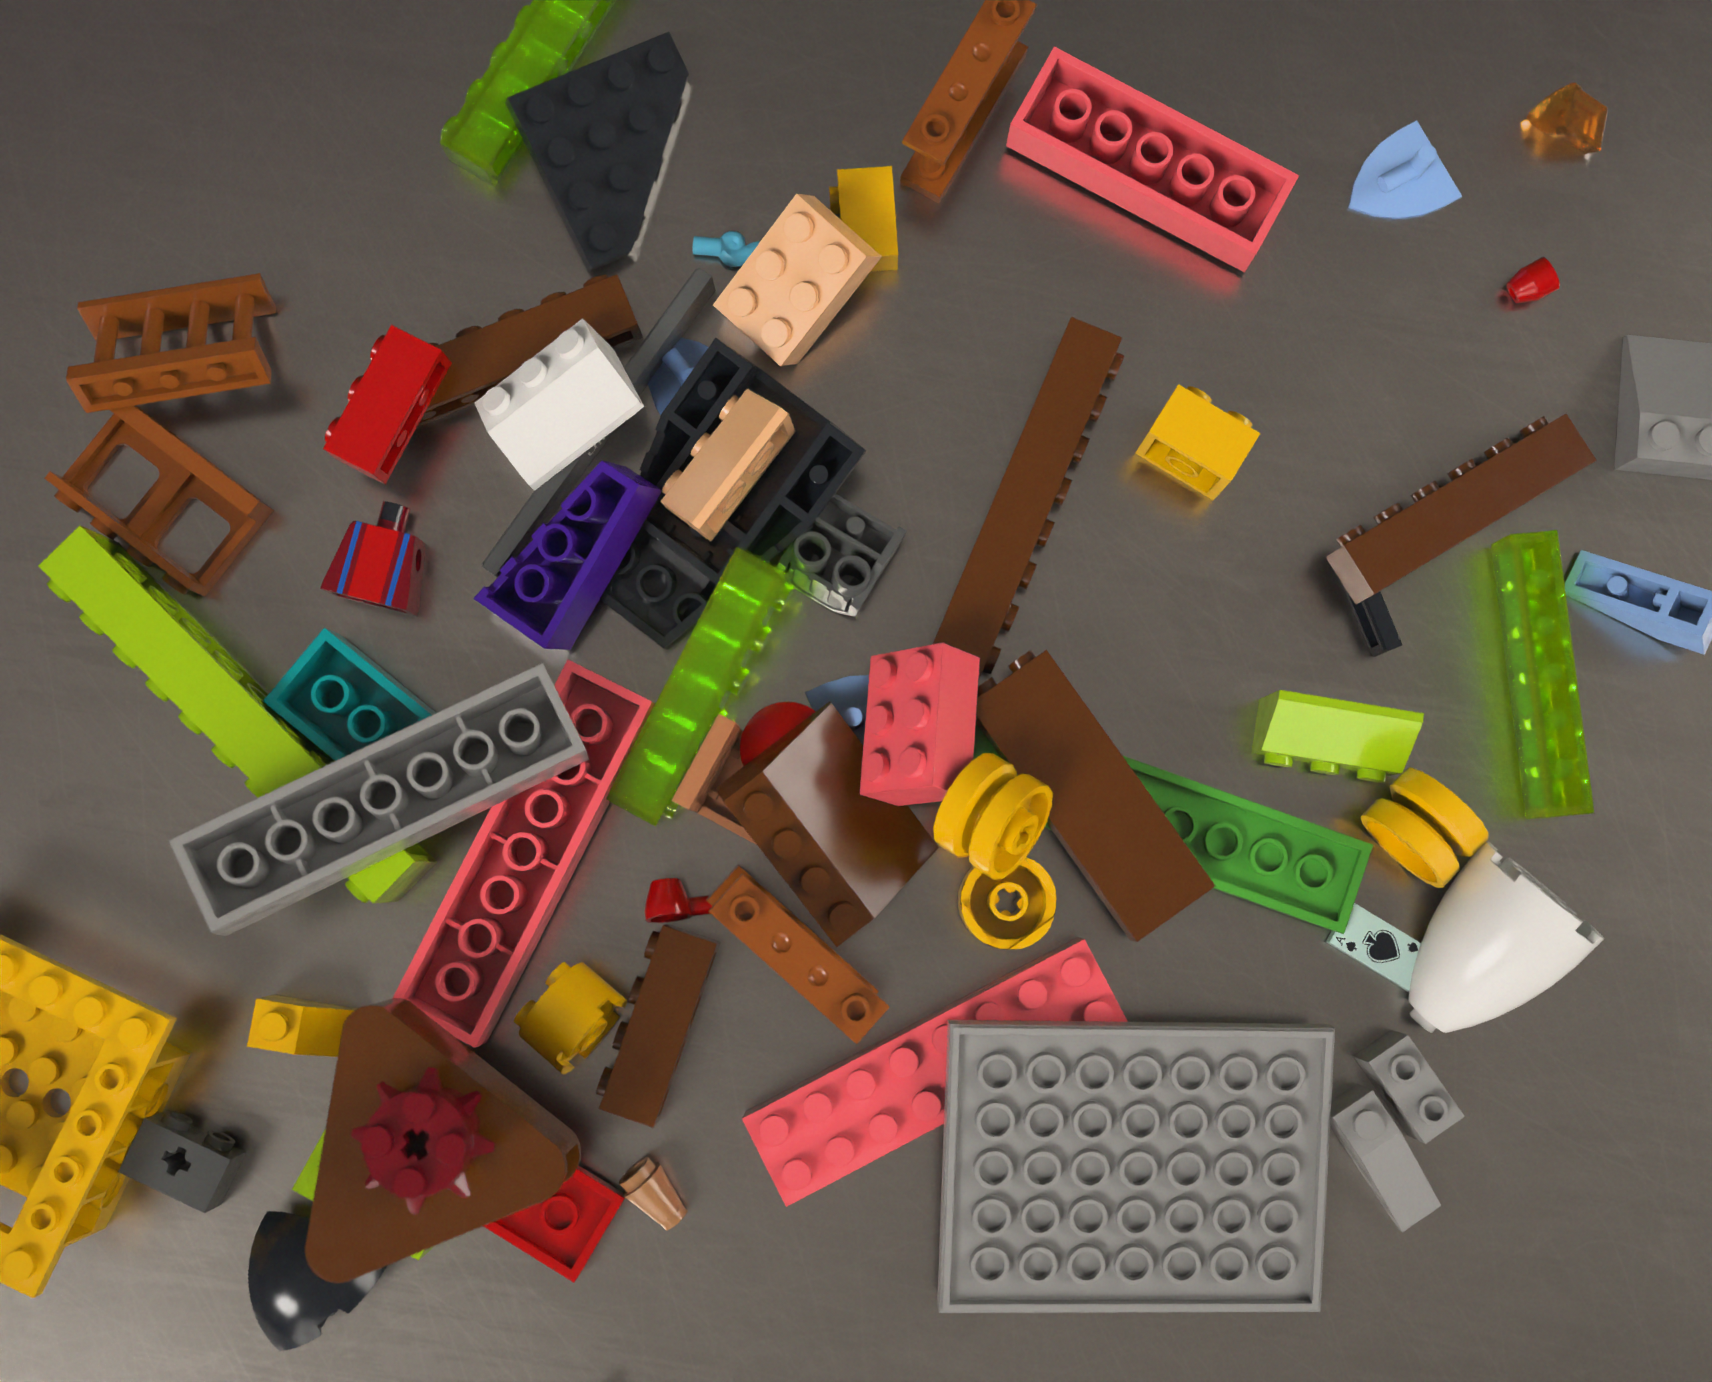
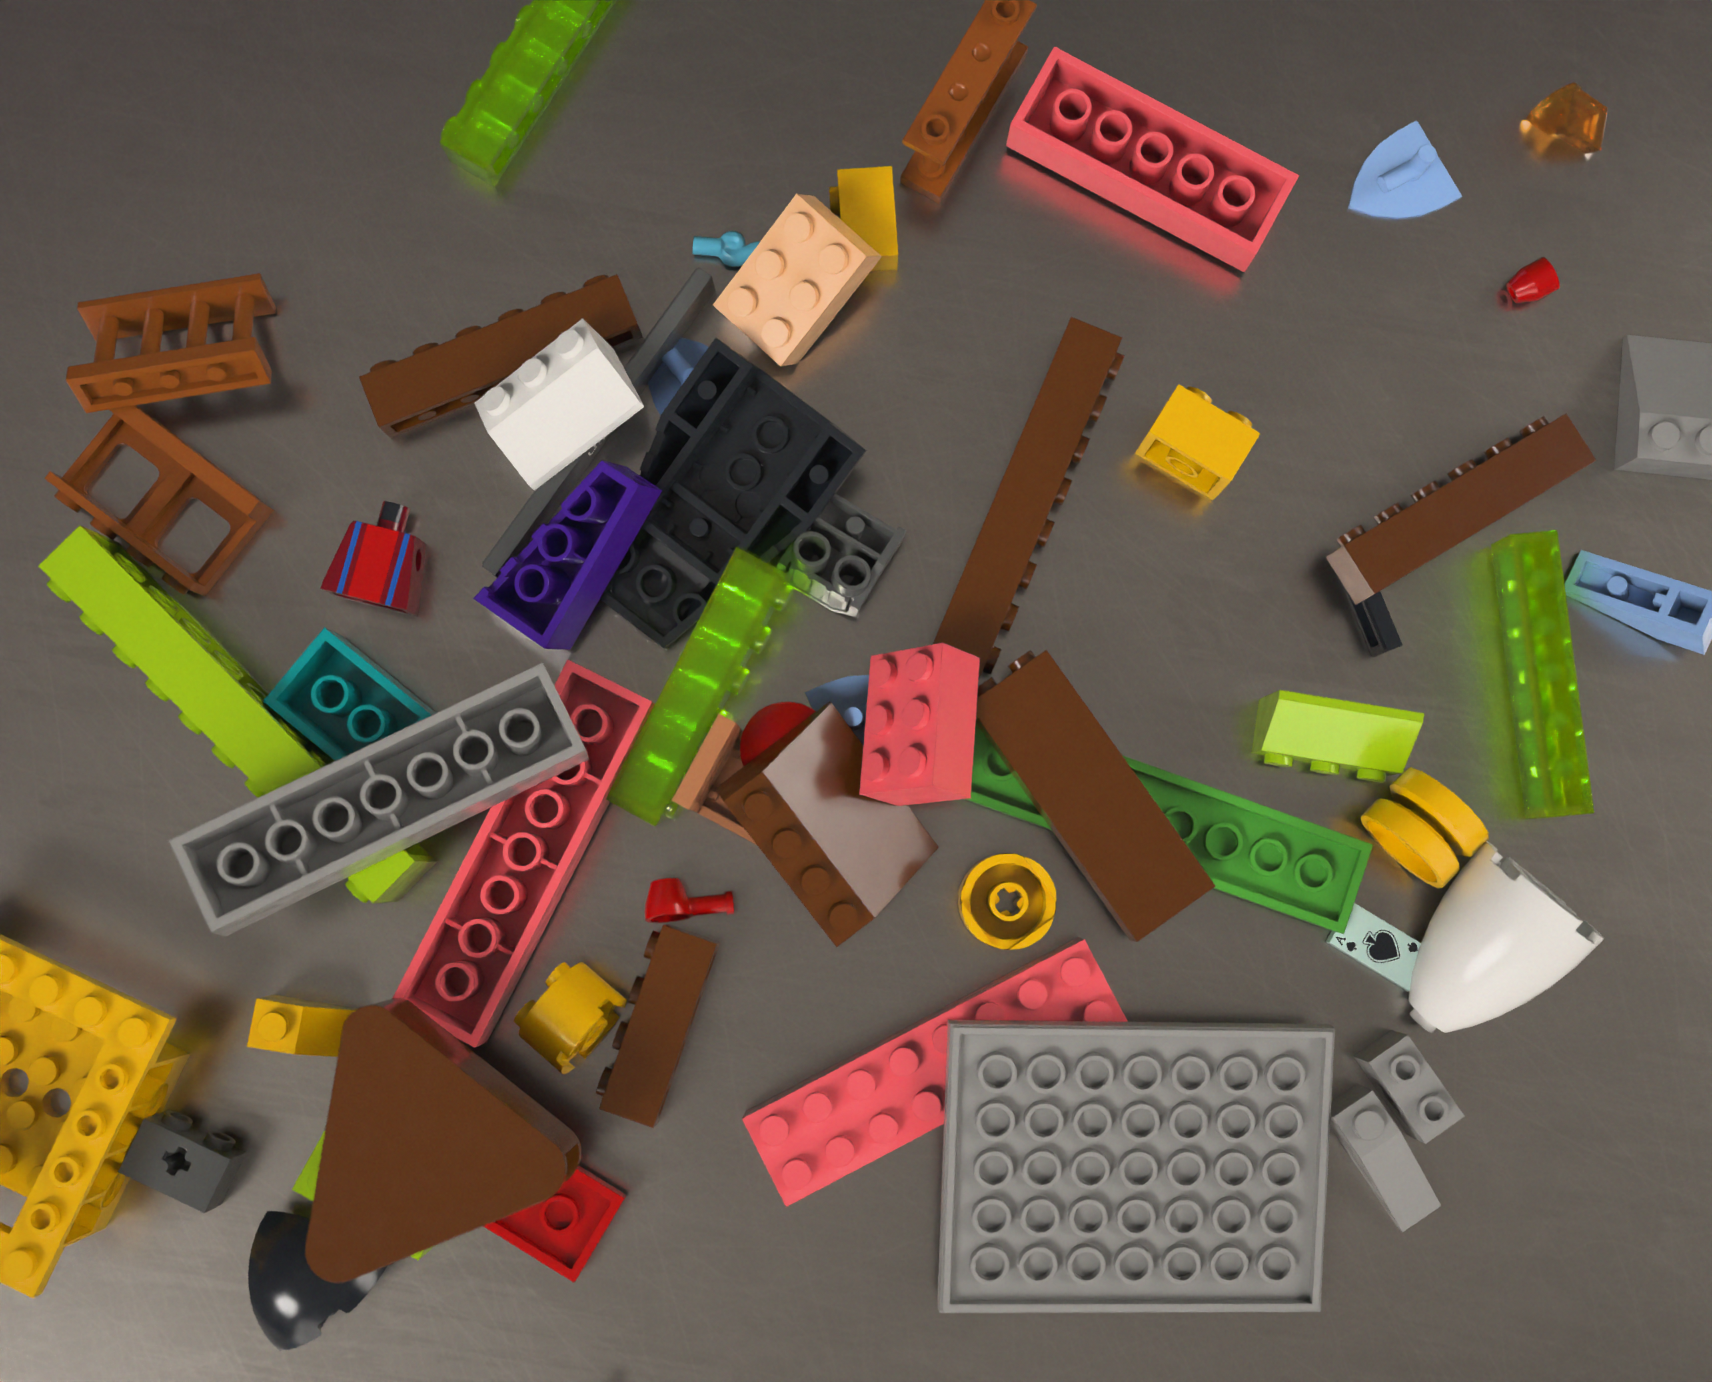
red brick [323,325,452,485] -> none
dark red brick [351,1066,496,1214] -> none
black plate [505,32,689,272] -> none
medium nougat cone [619,1157,687,1230] -> none
light nougat slope [660,389,795,542] -> none
dark orange fence [707,864,890,1044] -> none
yellow wheel [934,753,1053,880] -> none

